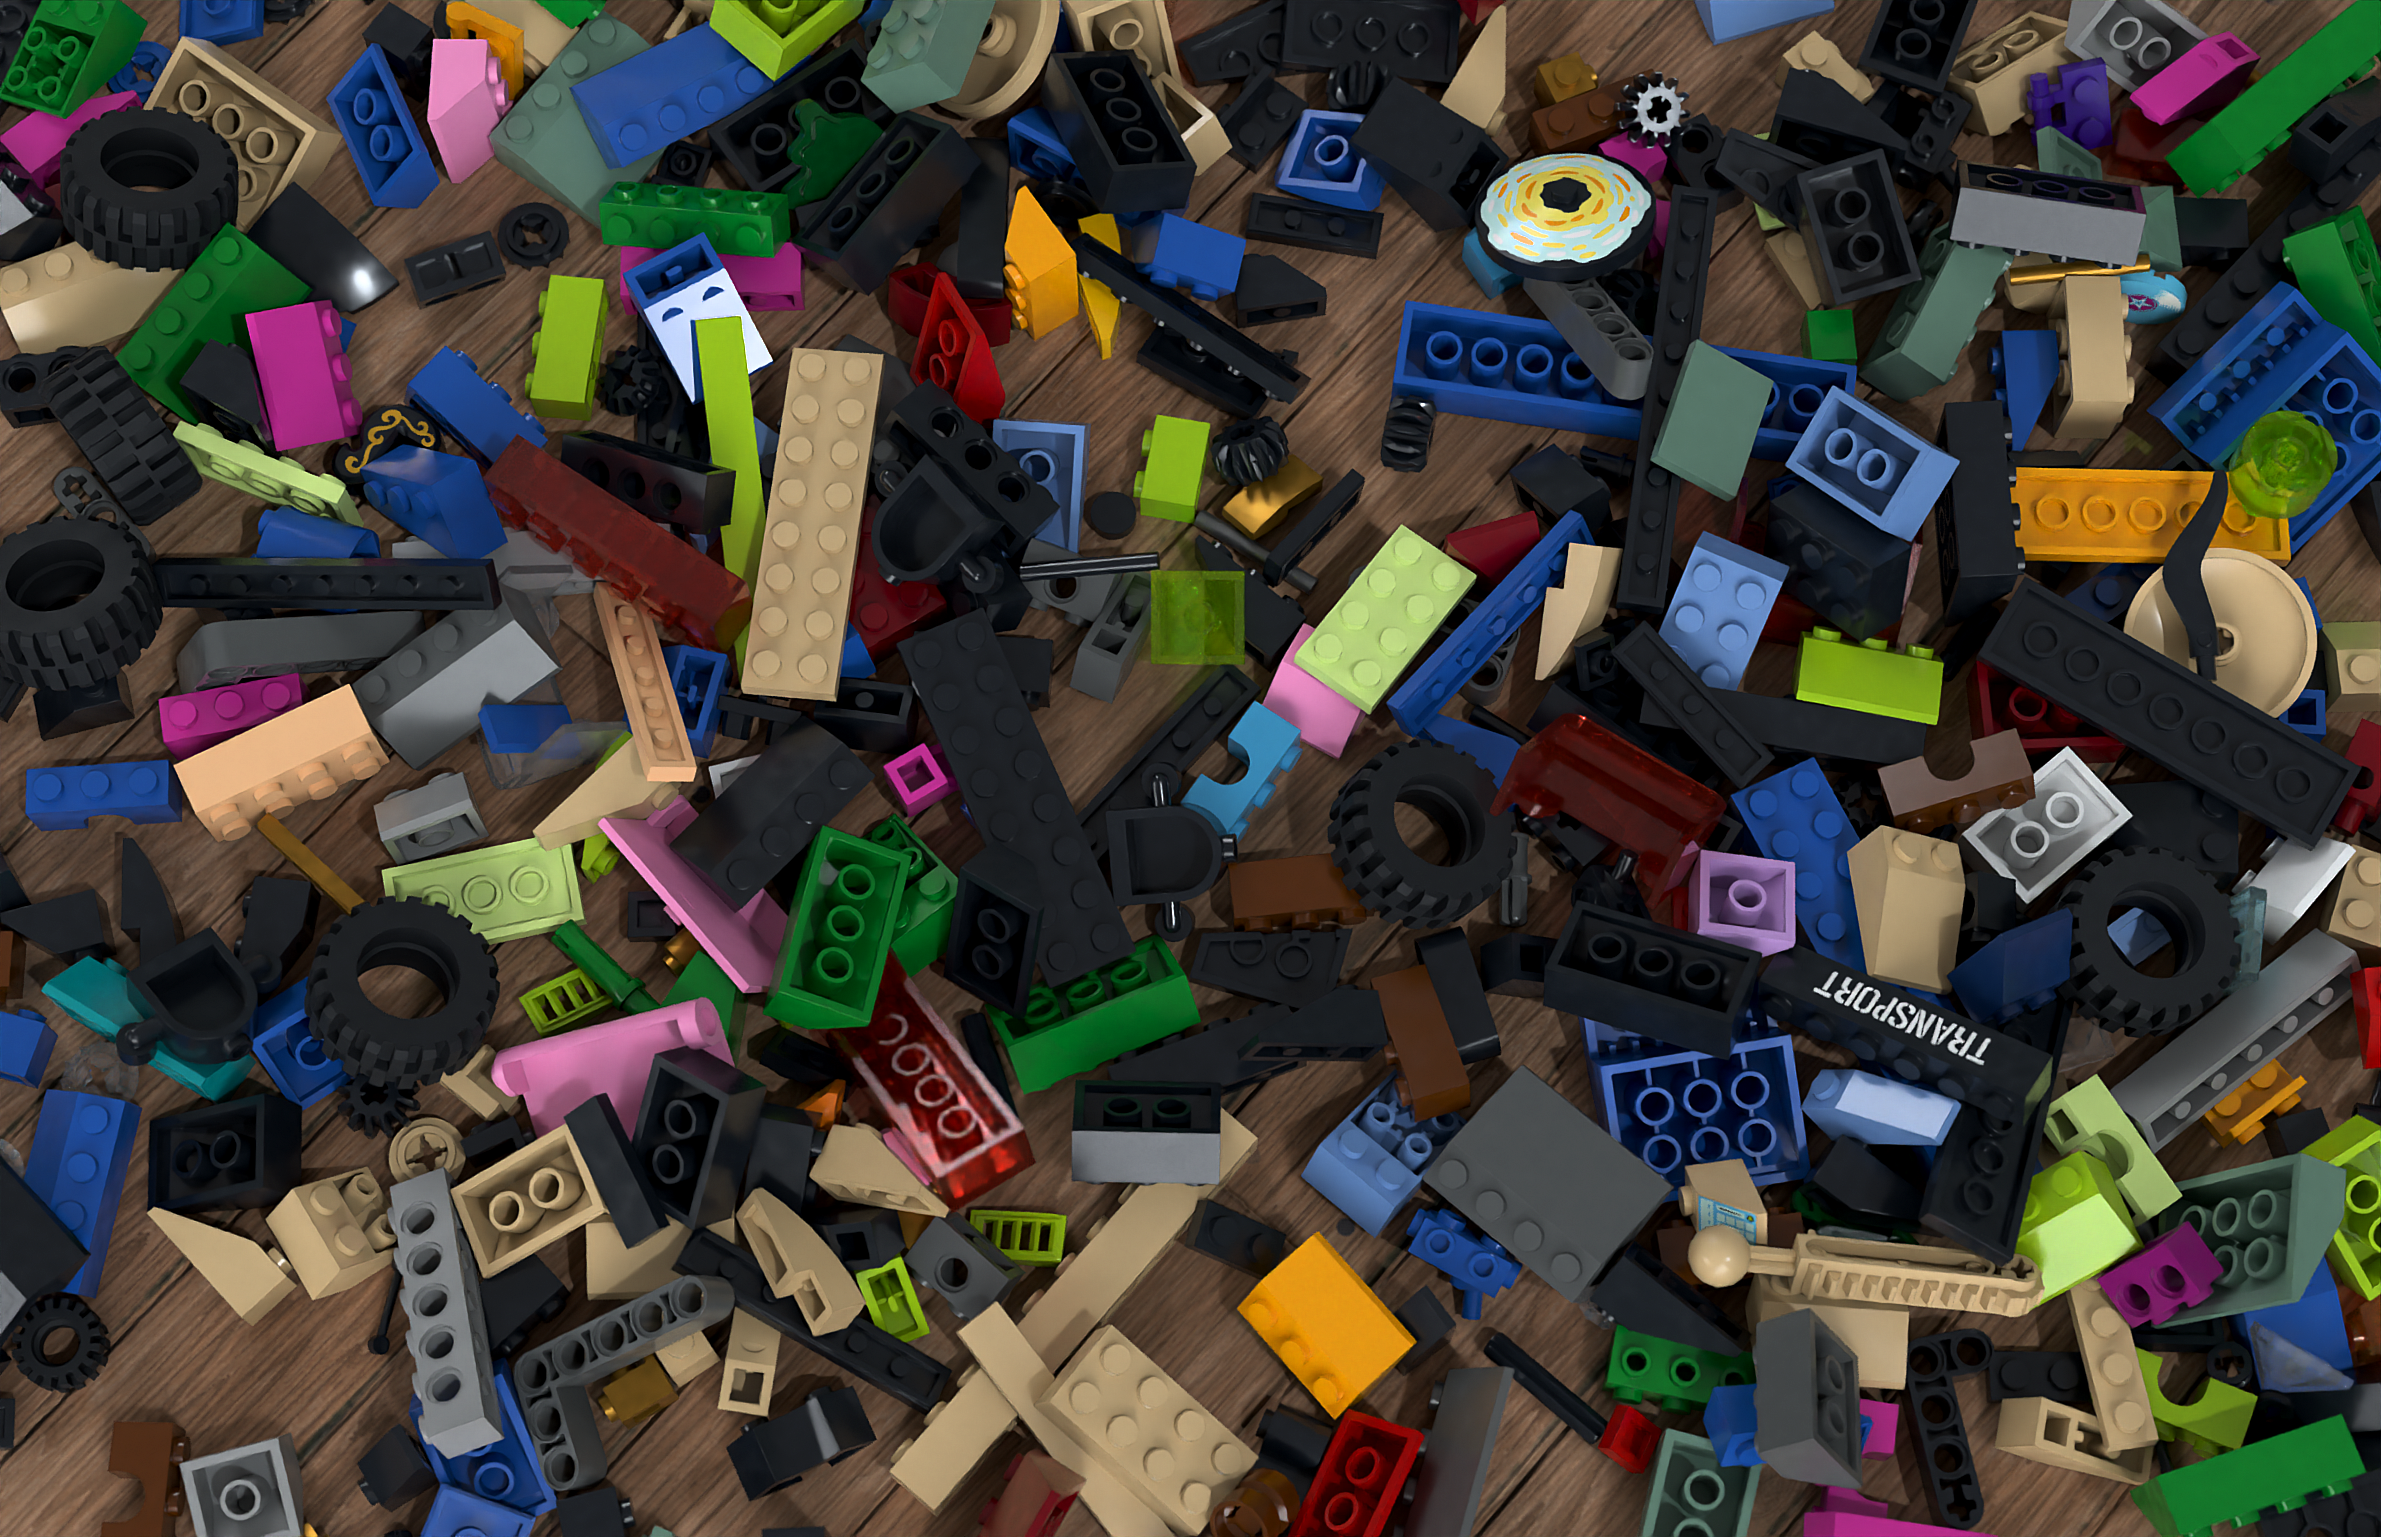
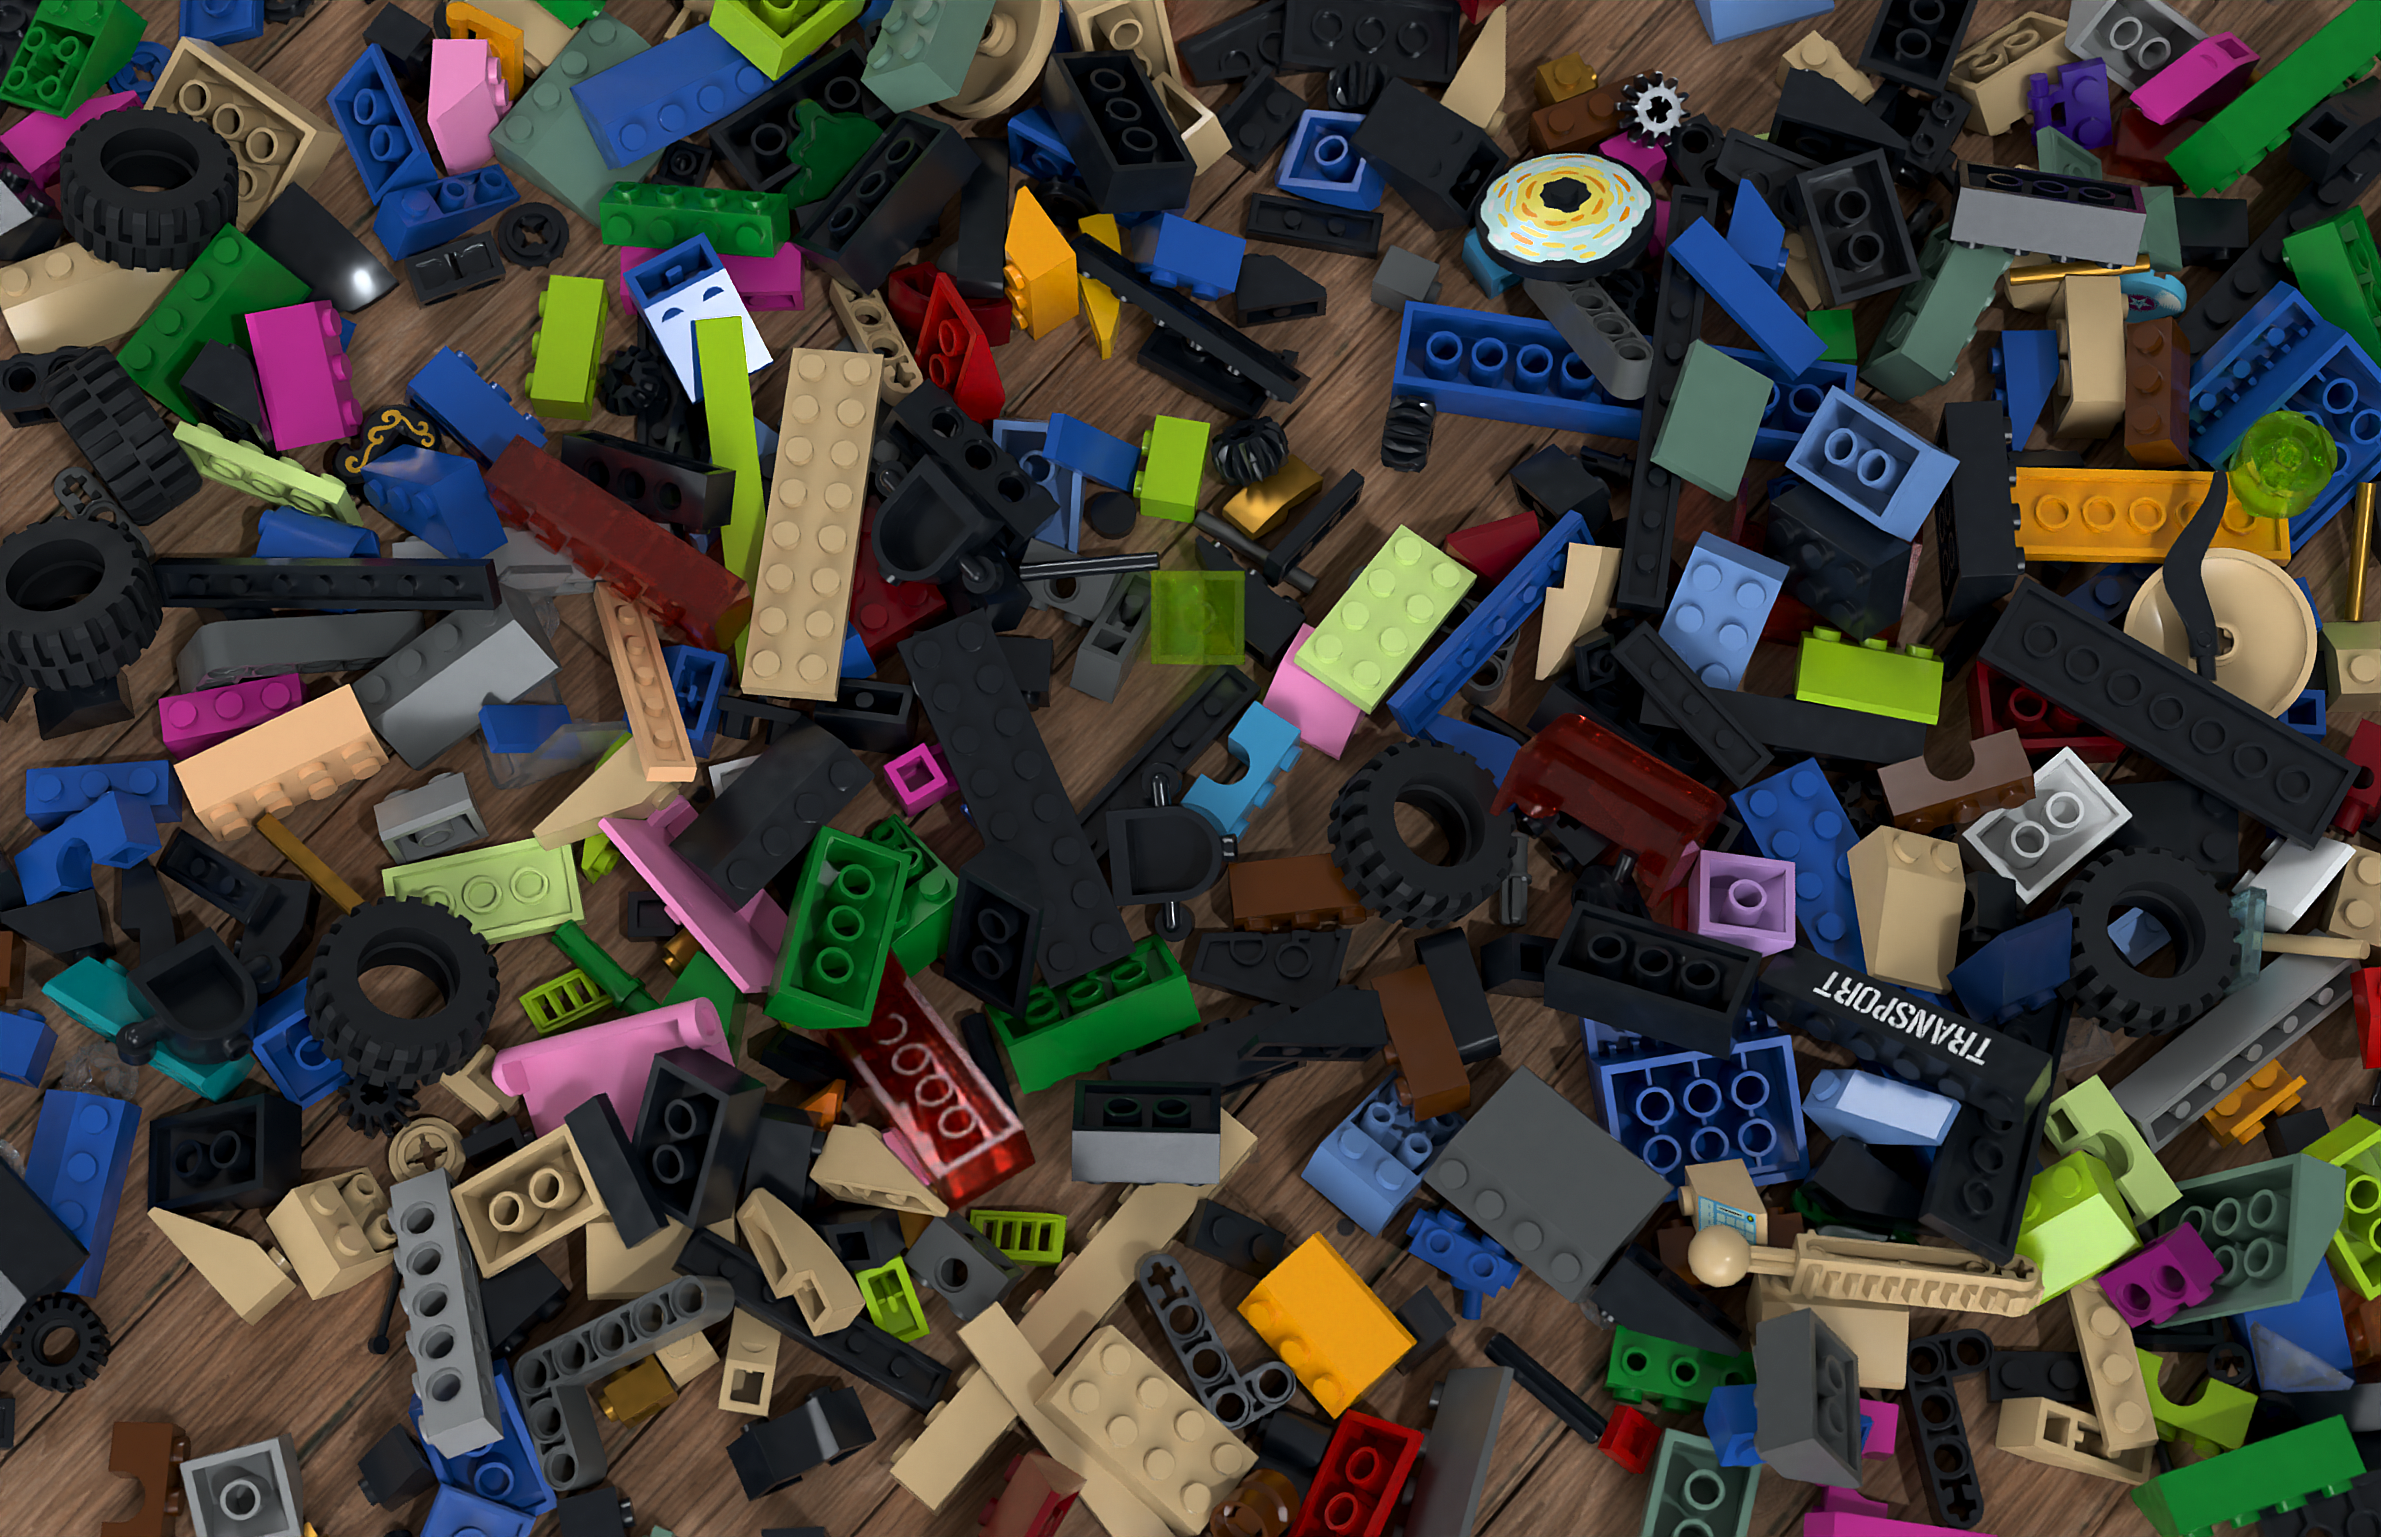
none -> blue arch [14,790,162,906]
none -> black tile [158,829,281,930]
none -> blue slope [373,164,521,261]
none -> tan beam [829,277,923,407]
none -> blue tile [1042,413,1142,493]
none -> black beam [1133,1251,1296,1430]
none -> dark grey brick [1371,244,1444,314]
none -> blue tile [1667,216,1828,381]
none -> blue slope [1710,178,1789,298]
none -> reddish brown brick [2124,316,2190,470]
none -> tan bar [2234,930,2370,959]
none -> pearl gold bar [2344,482,2376,621]

